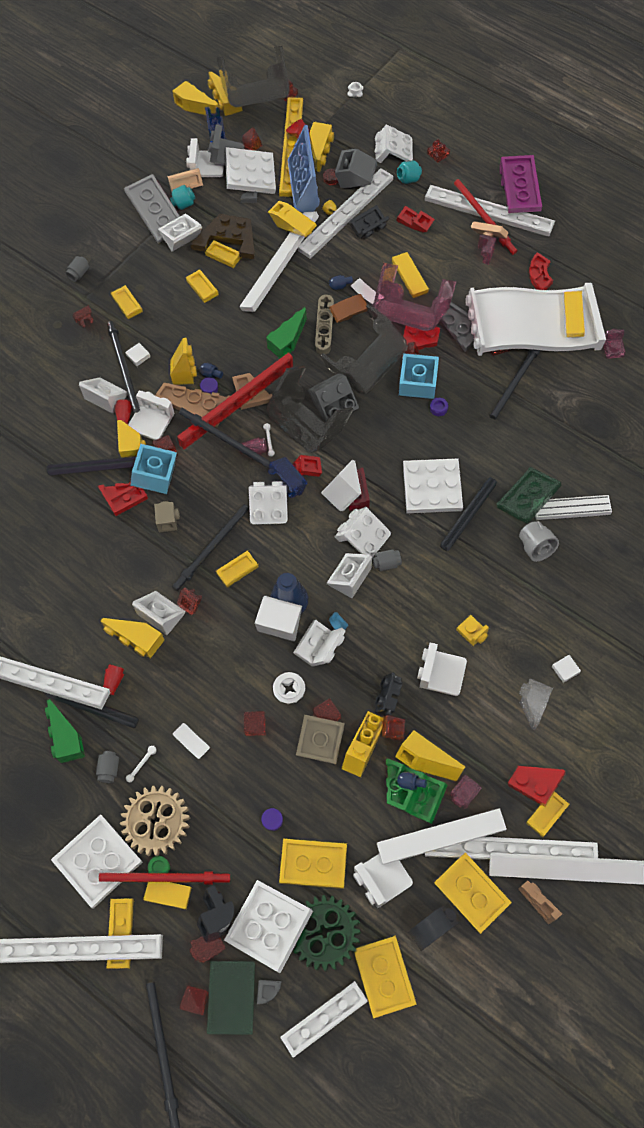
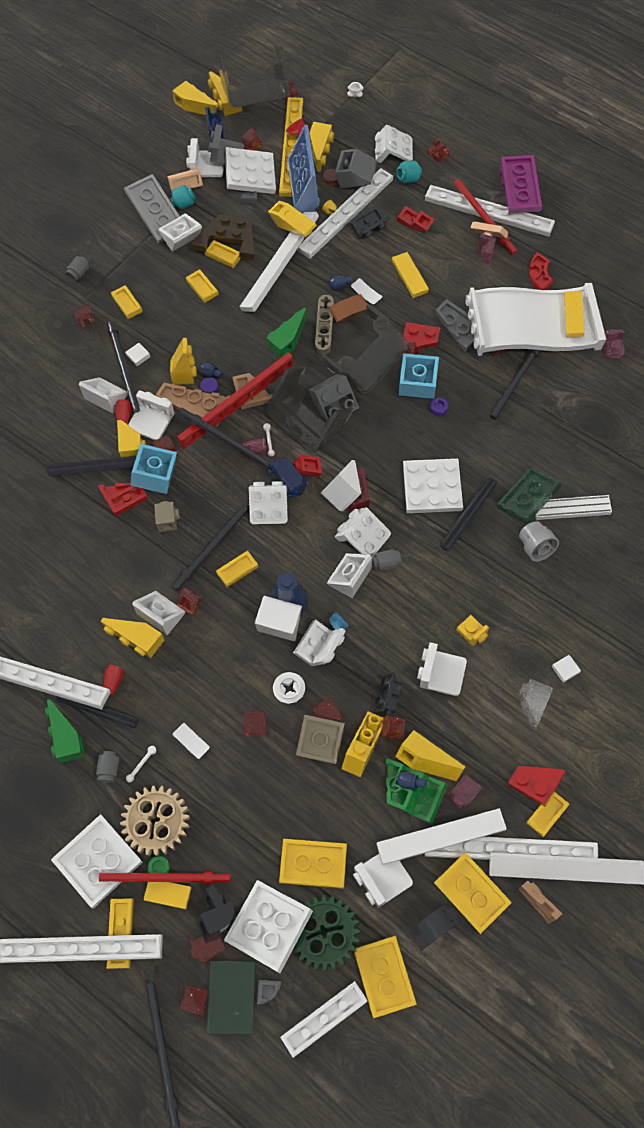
dark purple tile [261,808,283,831] -> none
clear pink windscreen [372,263,456,331] -> none

